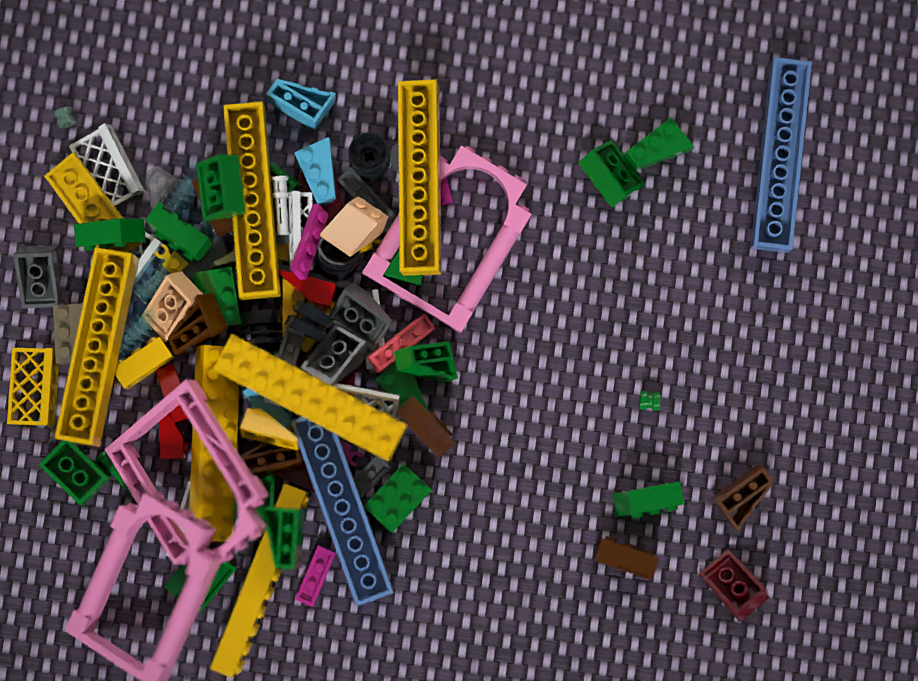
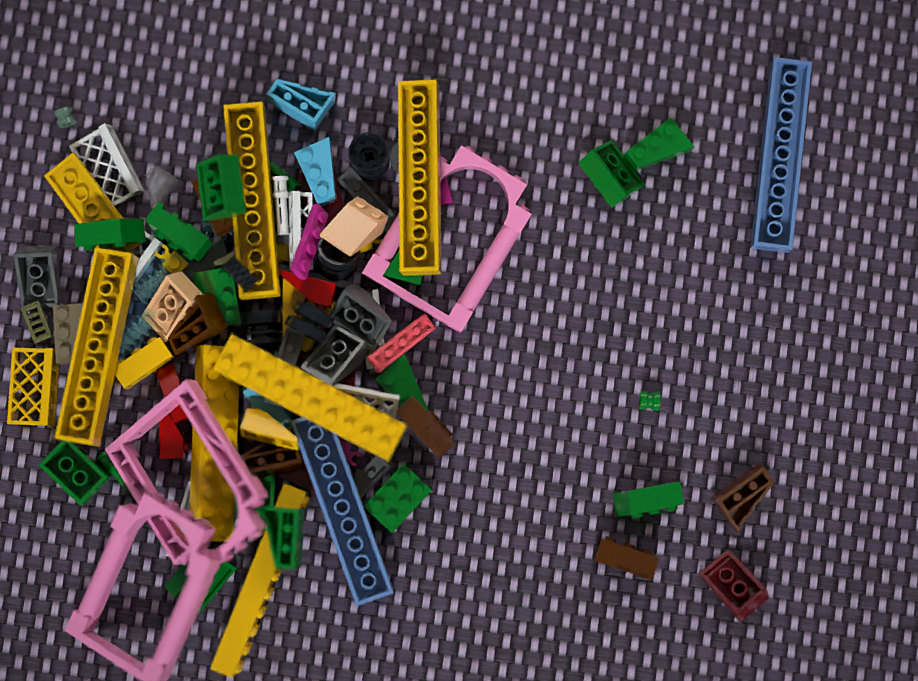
clear light blue piece [164,173,196,216] -> none
dark pink plate [295,545,336,607] -> none
green wedge [393,341,458,383] -> none
none -> olive slope [21,300,54,344]
none -> black tyre [222,256,258,292]

